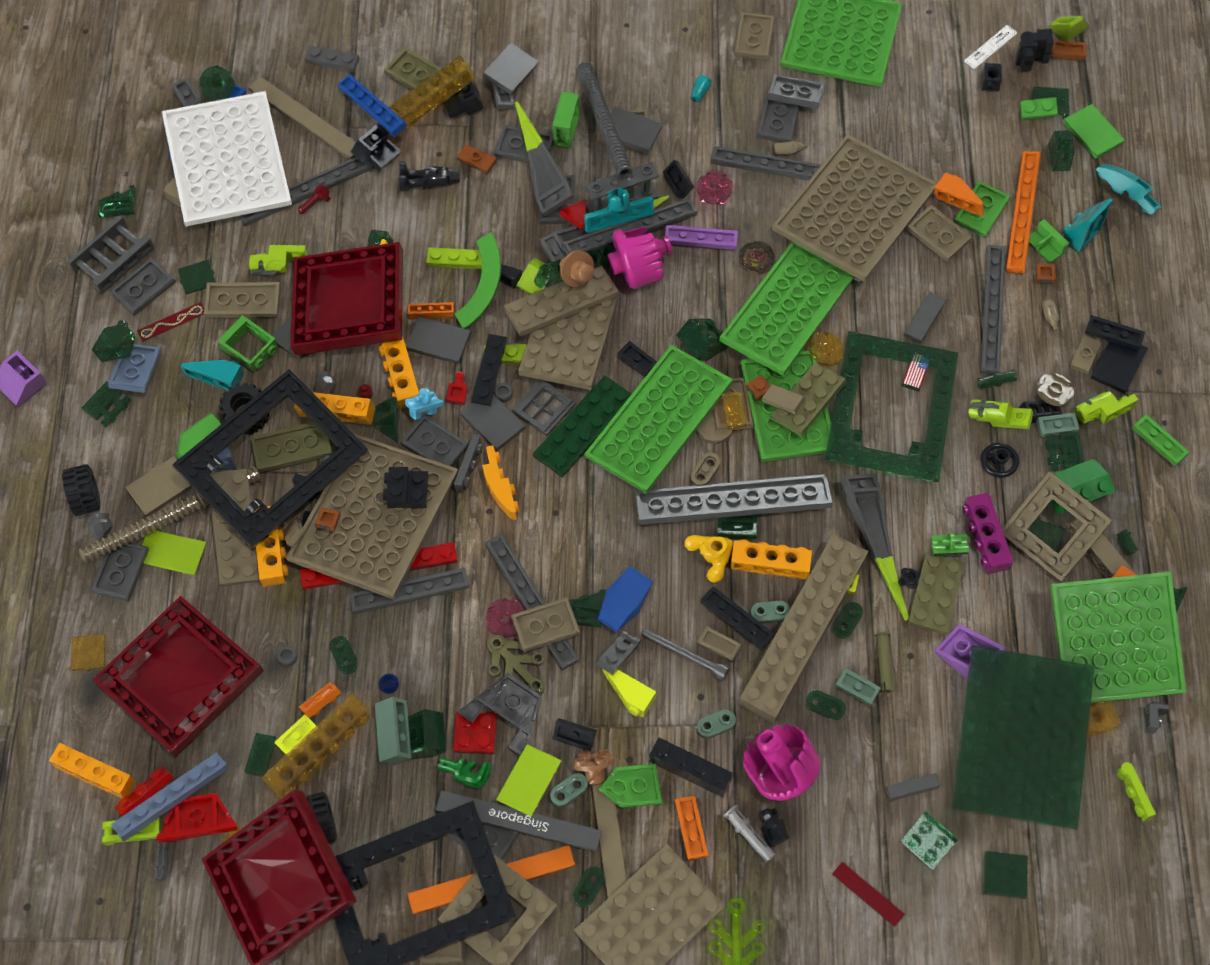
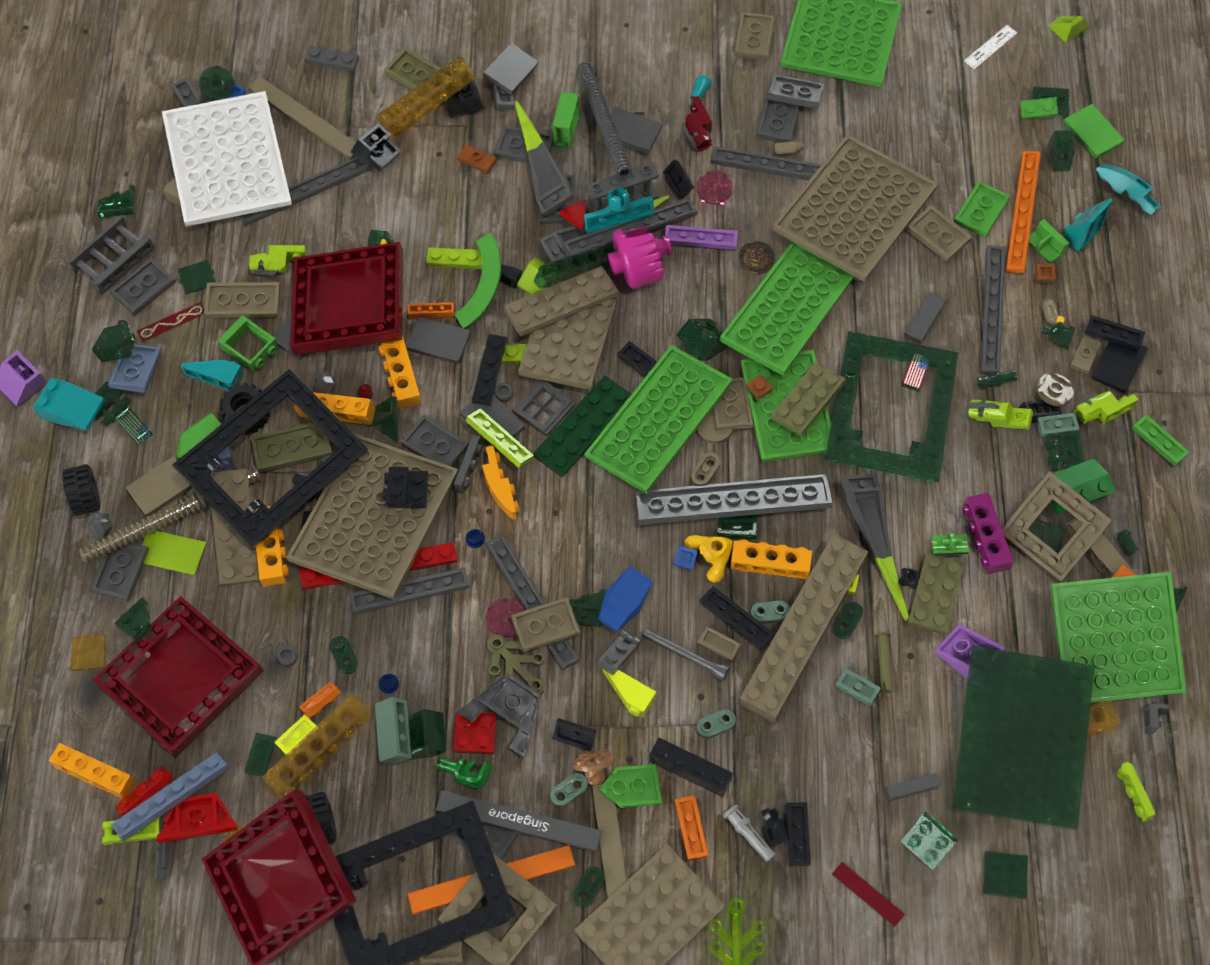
dark tan tile [284,517,304,547] -> none
dark red piece [298,184,331,214] -> none
dark orange plate [315,507,341,532] -> none
blue tile [337,74,407,137] -> none
black piece [399,161,460,192] -> none
medium azure hips [405,388,444,420] -> none
red plate [446,372,468,405] -> none
lime window [496,744,562,817] -> none
medium nougat plate [560,250,594,287] -> none
clear yellow plate [722,392,747,430] -> none
dark pink piece [743,724,821,801] -> none
dark tan tile [762,384,805,414] -> none
clear green plate [806,690,846,720] -> none
clear yellow tile [808,332,845,367] -> none
orange slope [934,172,984,217] -> none
black brick [981,63,1002,92] -> none
black piece [981,443,1019,478] -> none
black hips [1015,29,1054,71] -> none
dark orange plate [1051,40,1087,60] -> none
none -> teal slope [32,378,105,431]
none -> clear green tile [114,408,153,446]
none -> clear green wing [114,597,152,643]
none -> lime plate [466,408,534,468]
none -> clear blue plate [466,529,485,548]
none -> blue plate [673,546,698,570]
none -> dark red plate [683,96,712,152]
none -> black plate [786,802,811,866]
none -> clear green piece [1042,316,1075,350]

